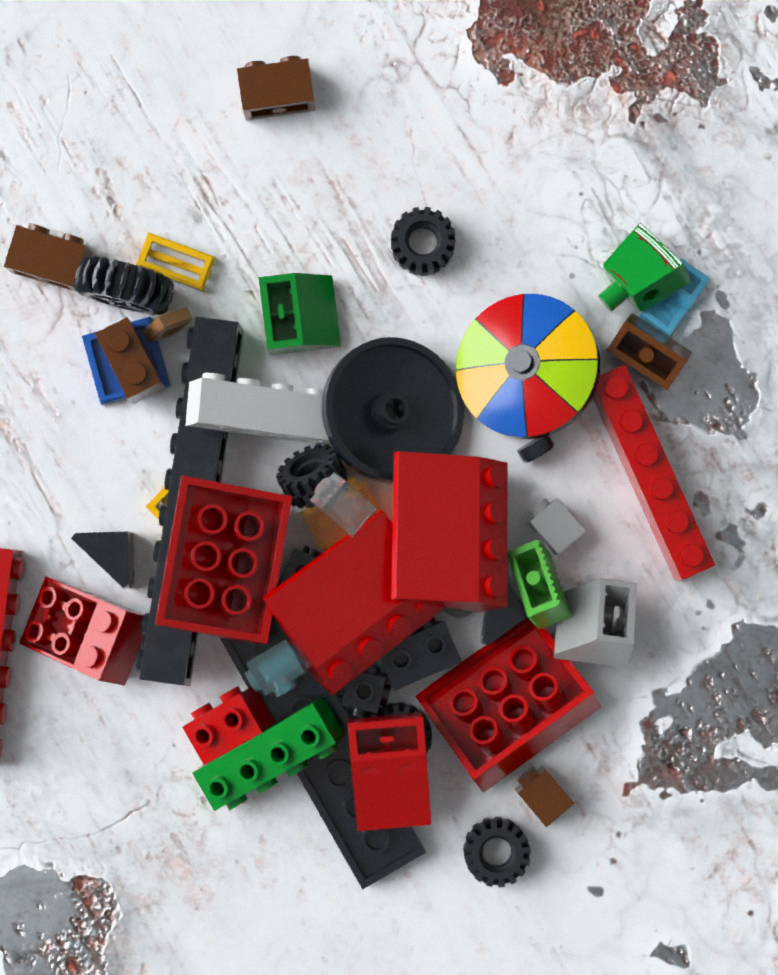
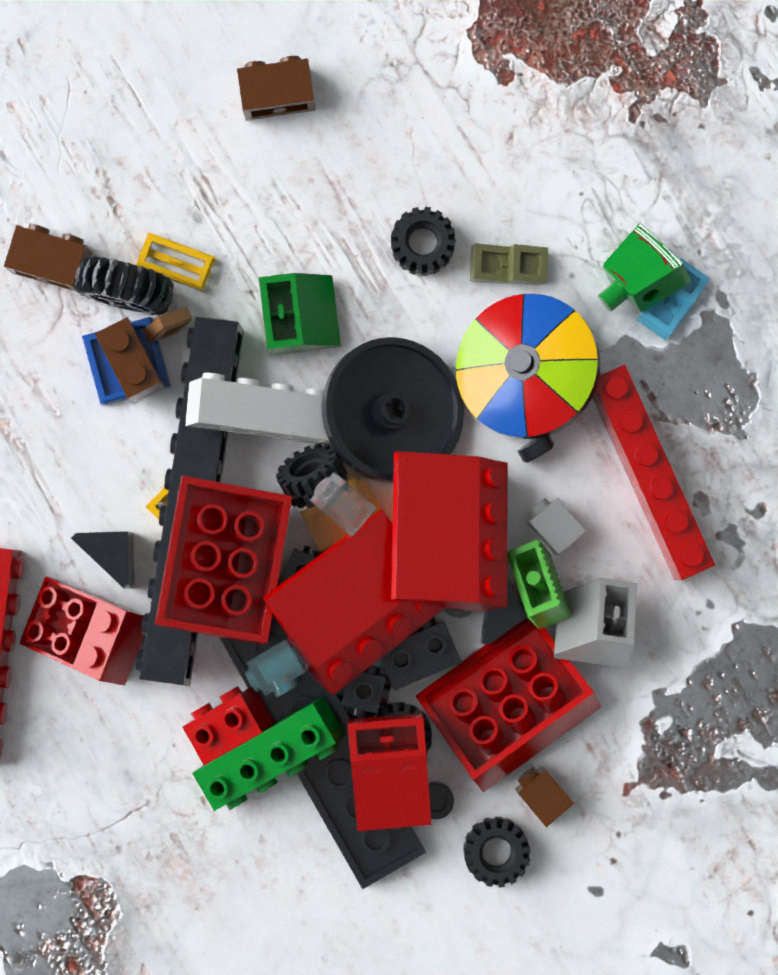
reddish brown brick [606,313,693,390] -> none
none -> black tile [429,781,454,820]
none -> olive slope [470,243,548,284]

